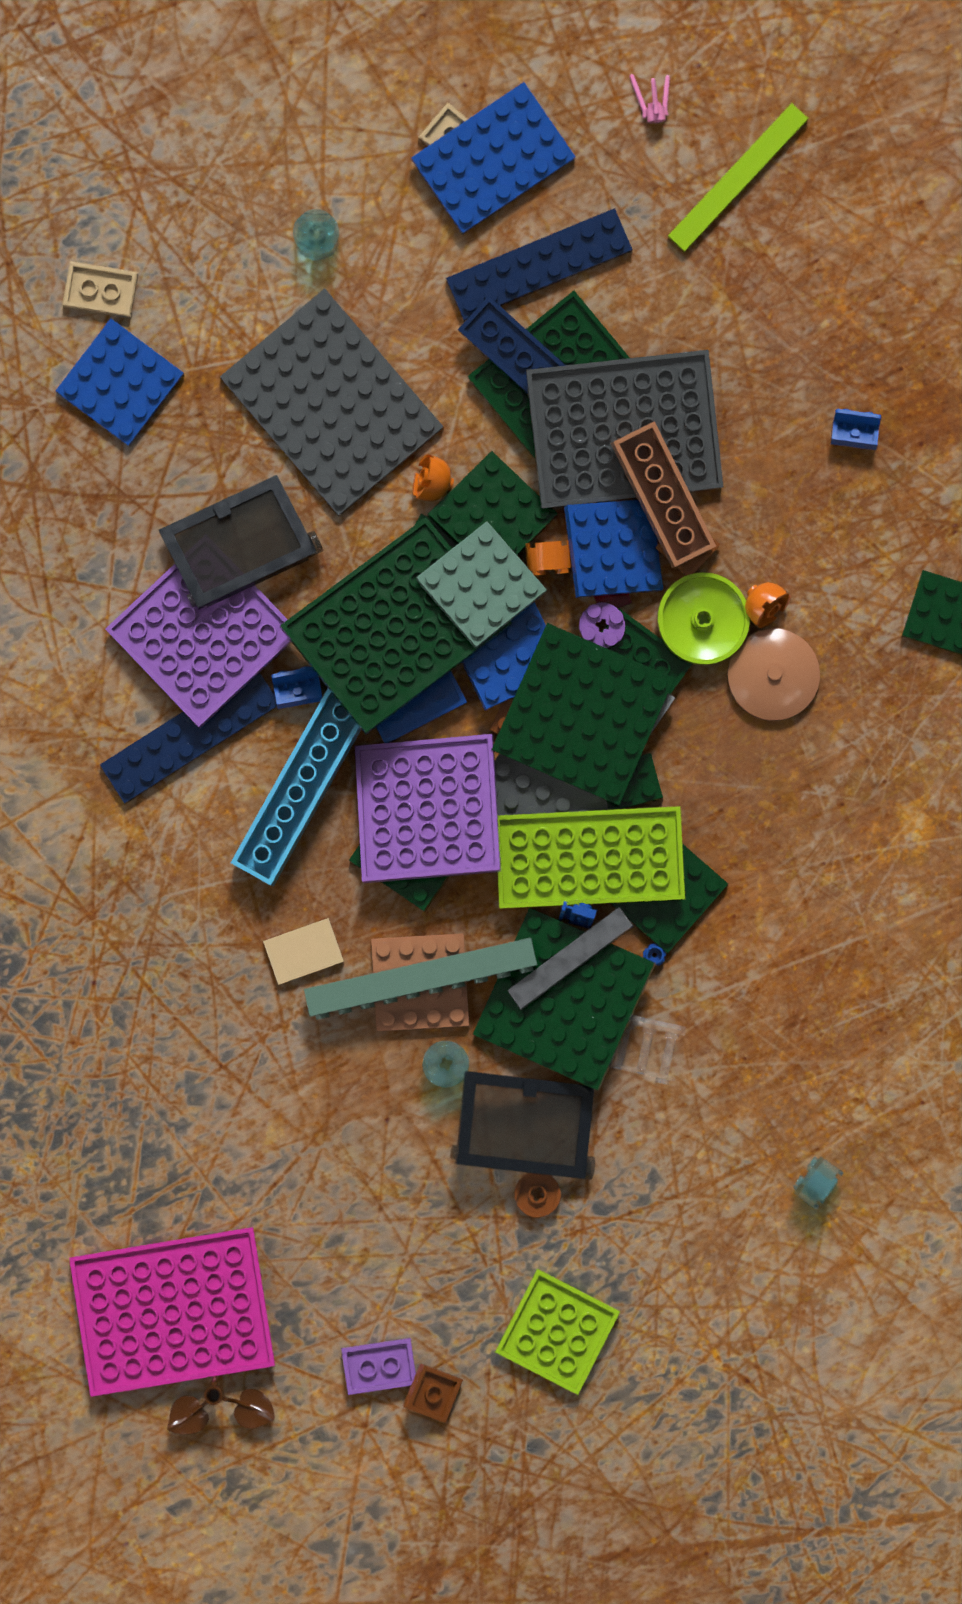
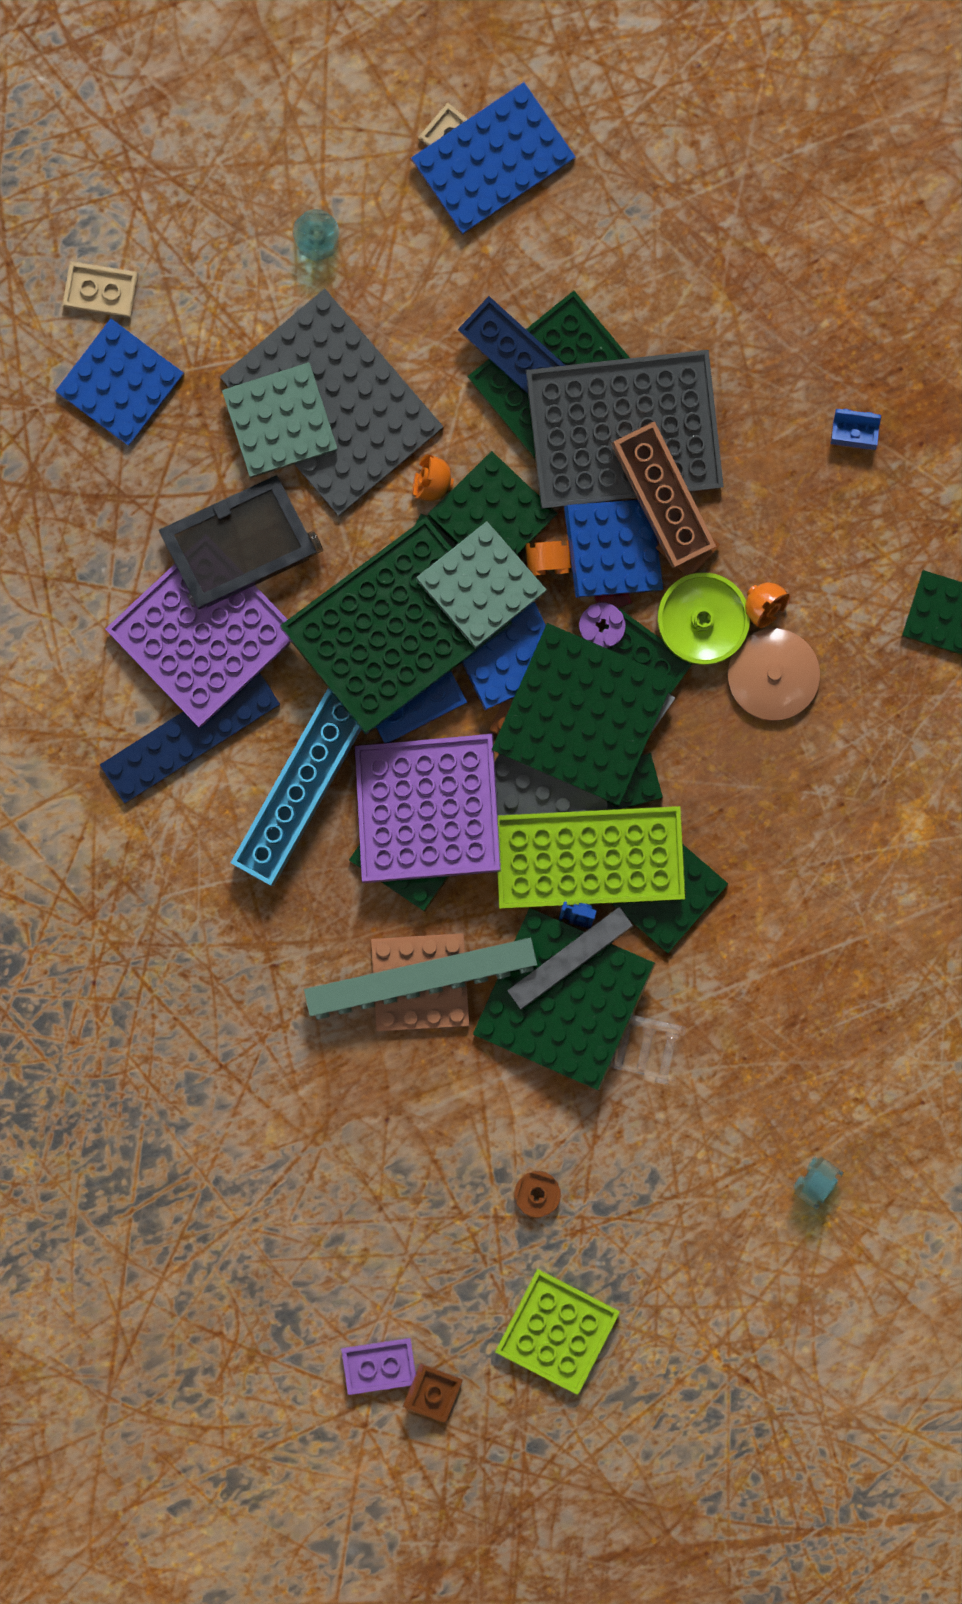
dark pink plate [69,1227,275,1397] -> none
reddish brown plant [167,1376,275,1435] -> none
tan tile [263,918,344,985] -> none
blue bracket [271,666,323,709] -> none
clear light blue brick [422,1041,469,1087] -> none
dark blue plate [446,208,633,321] -> none
clear smoke door [450,1071,595,1180] -> none
bright pink plant [630,74,670,123] -> none
blue plate [643,944,666,966] -> none
lime tile [668,103,808,252] -> none
none -> sand green plate [222,362,338,478]

